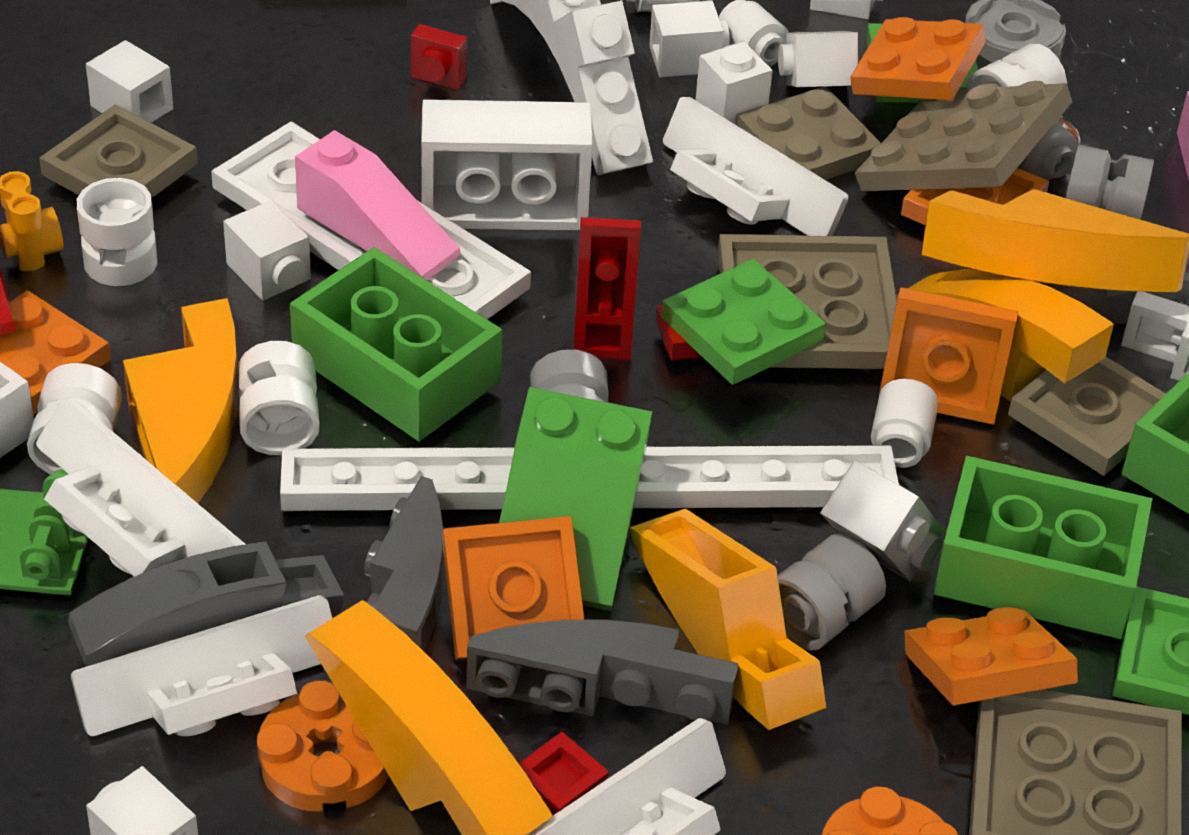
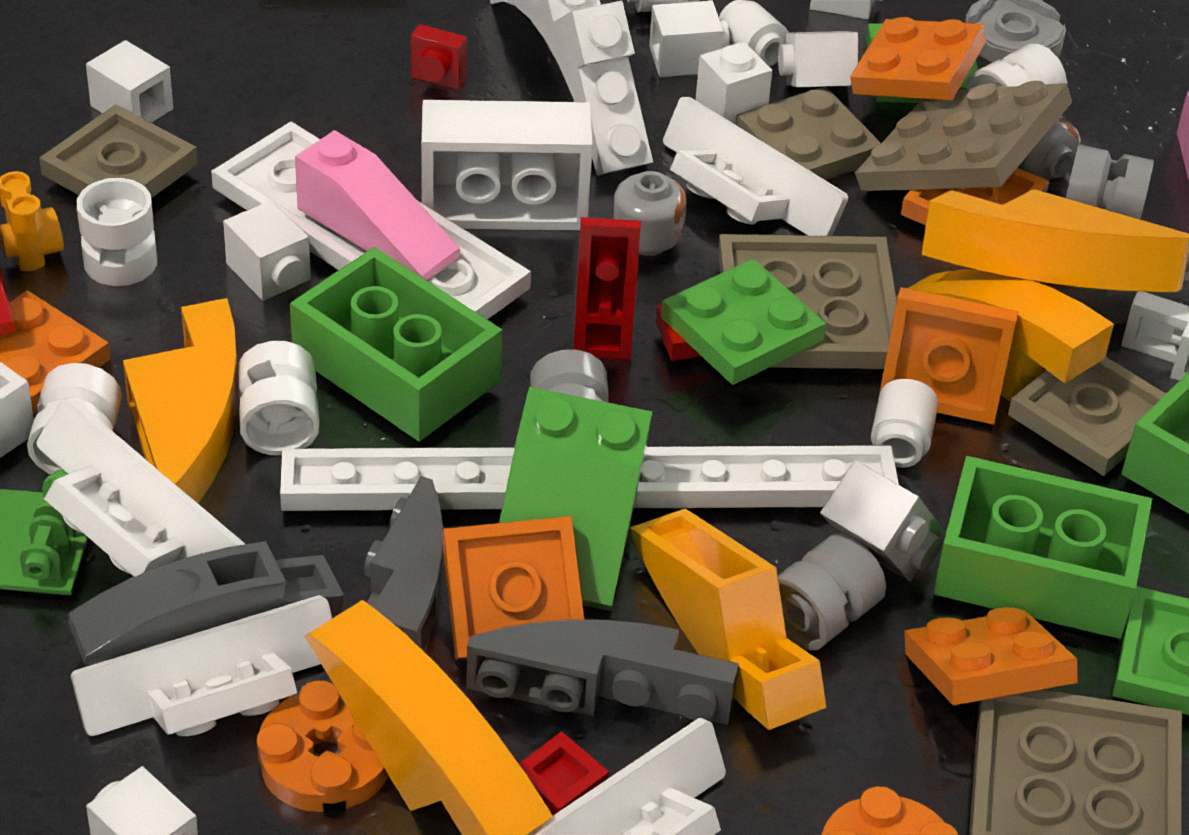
none -> light grey head [613,171,687,256]

